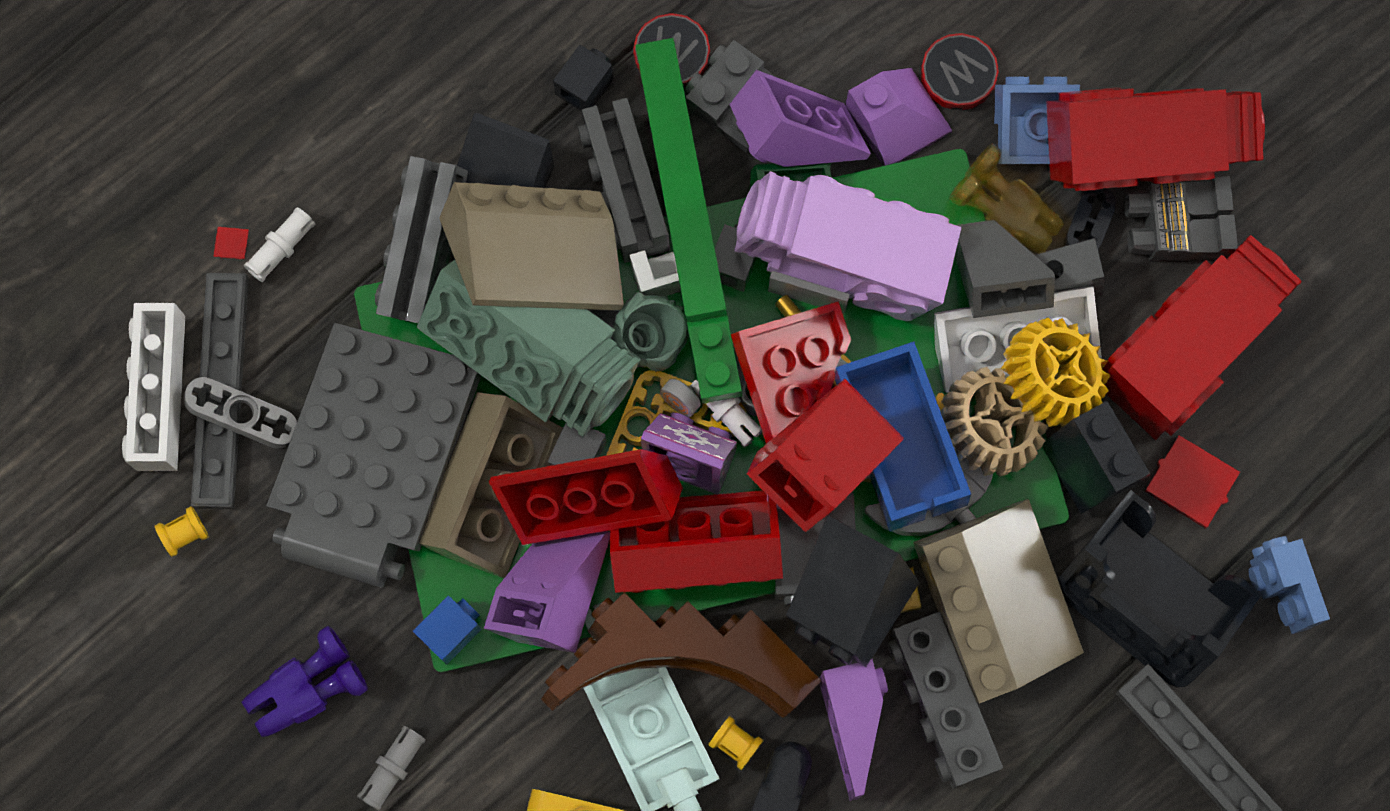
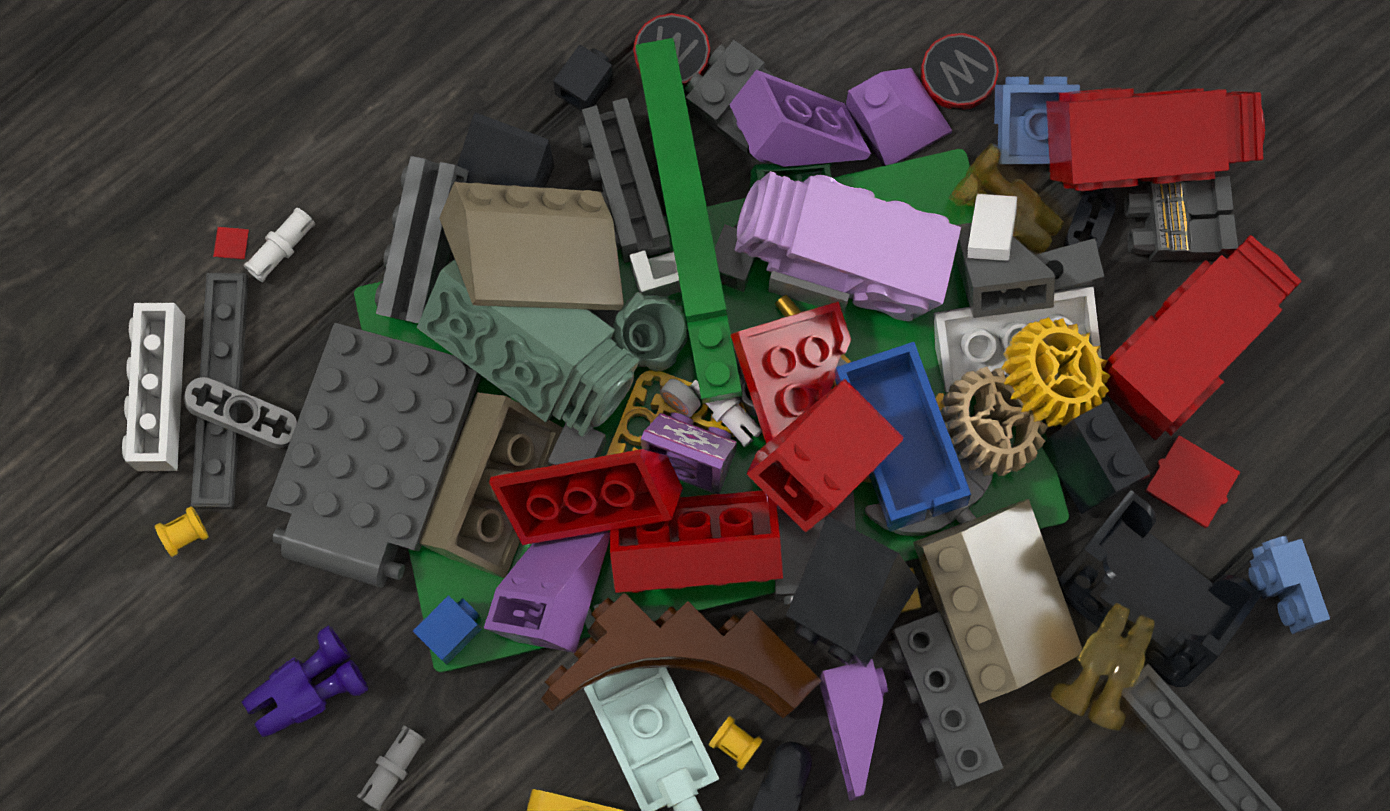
none -> white tile [968,194,1017,261]
none -> clear yellow piece [1050,603,1155,730]

